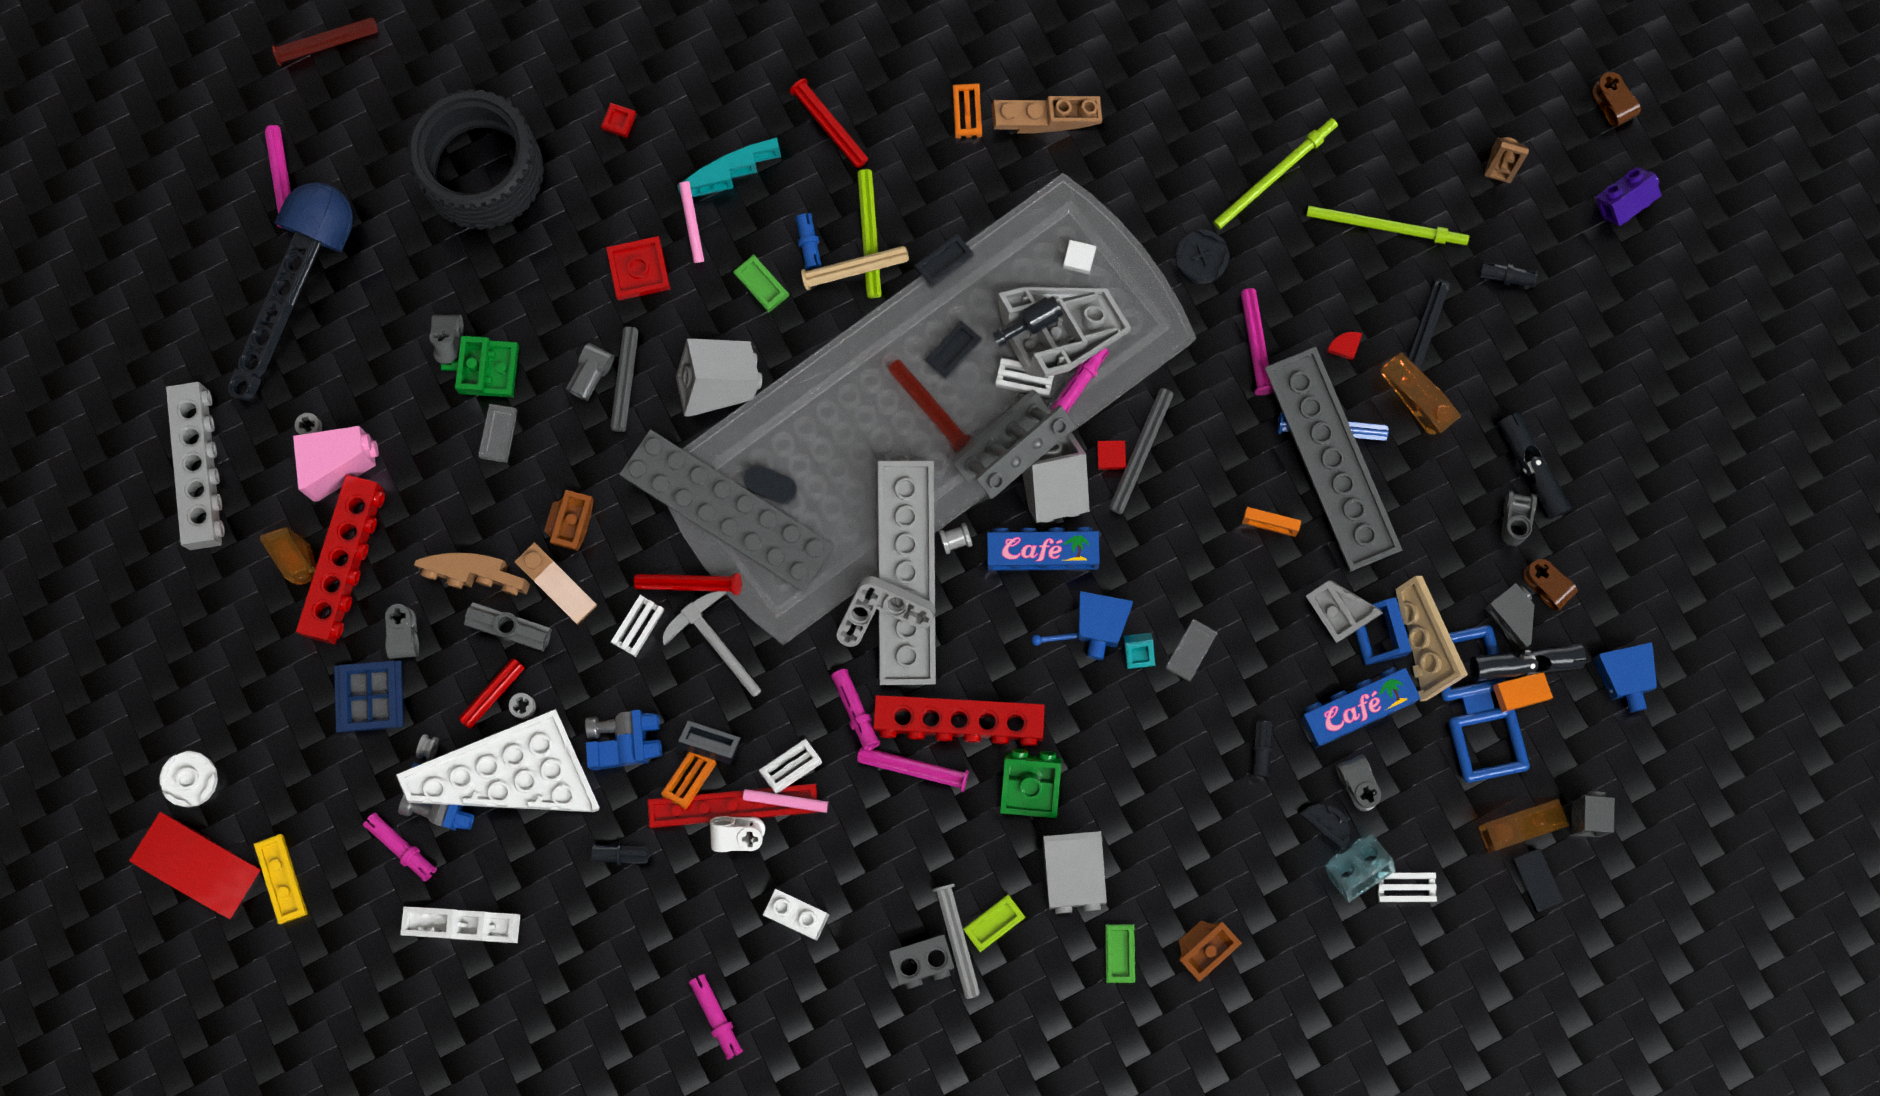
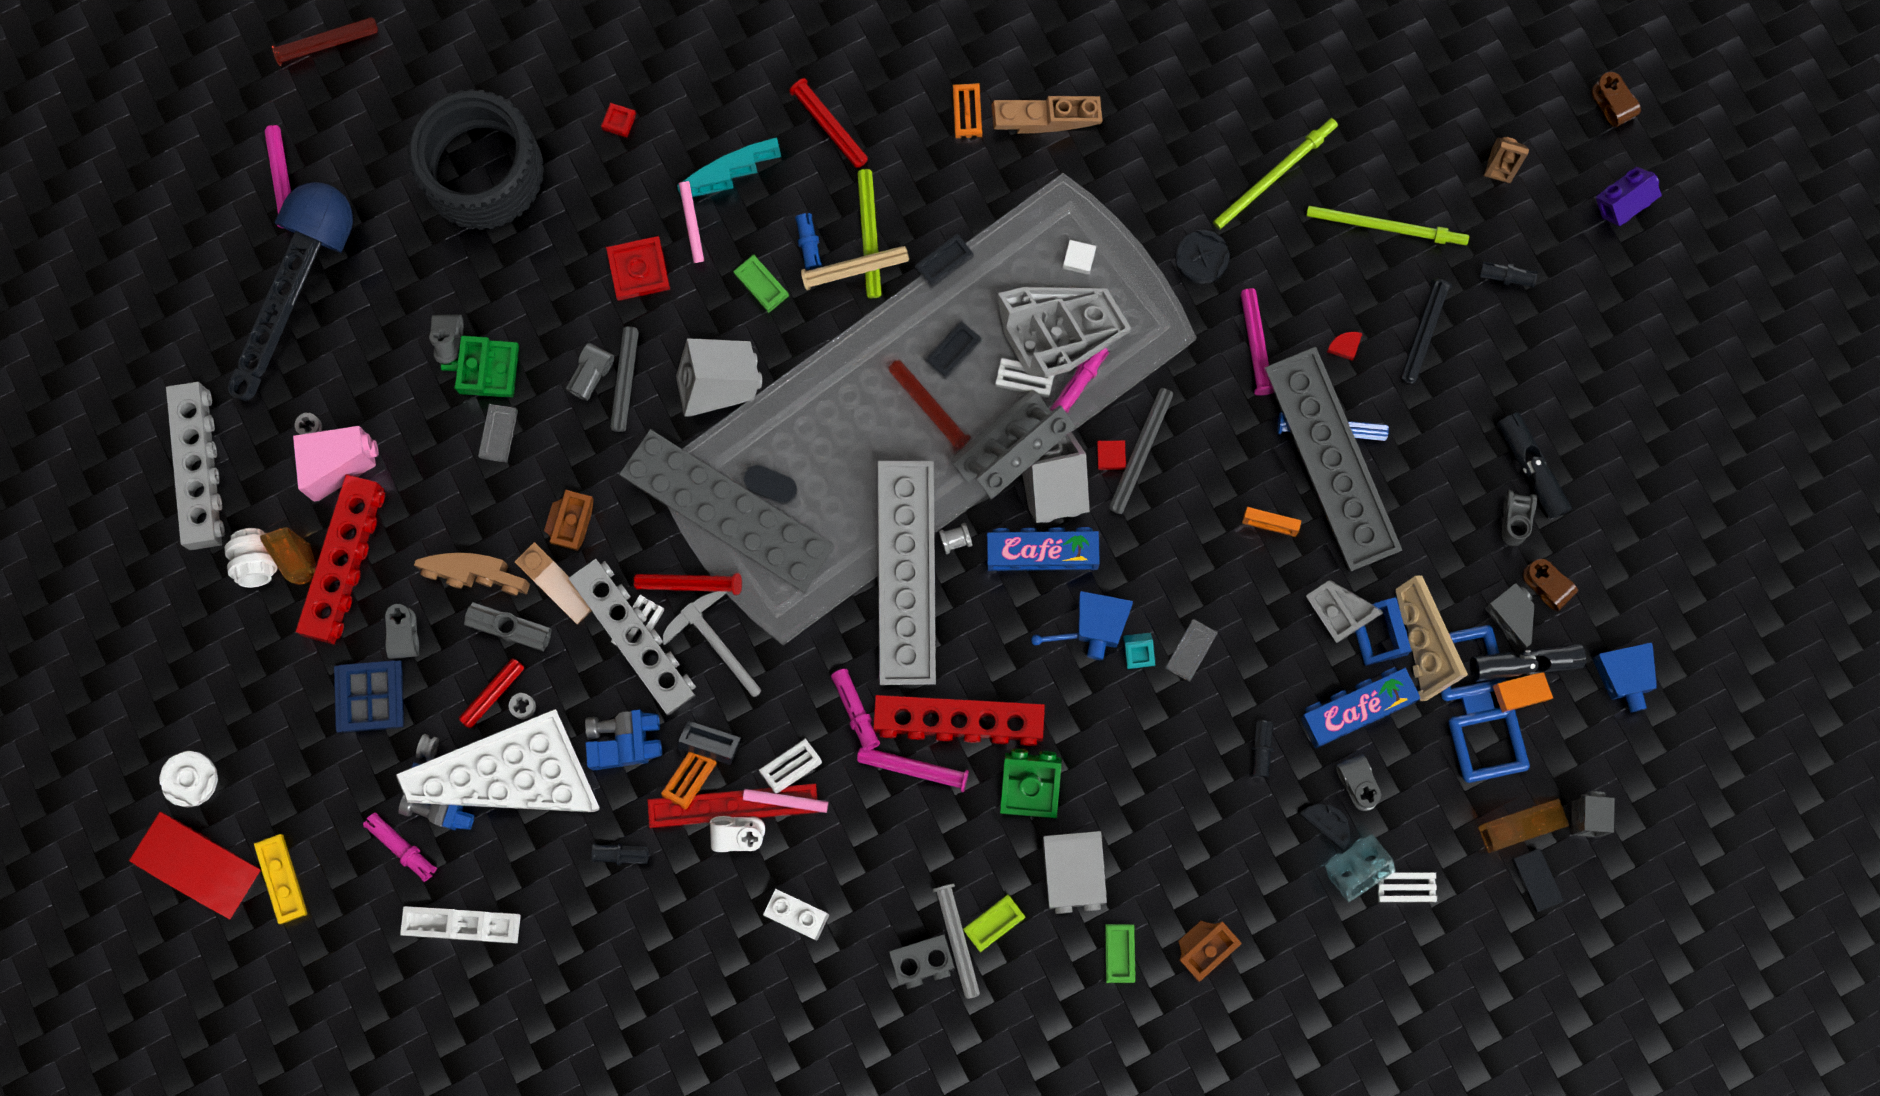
dark pink pin [688,974,743,1060] -> none
light grey beam [837,576,936,647] -> none
black piece [992,296,1064,348] -> none
clear orange slope [1380,353,1461,434] -> none
none -> white piece [225,528,278,587]
none -> light grey brick [569,559,696,715]

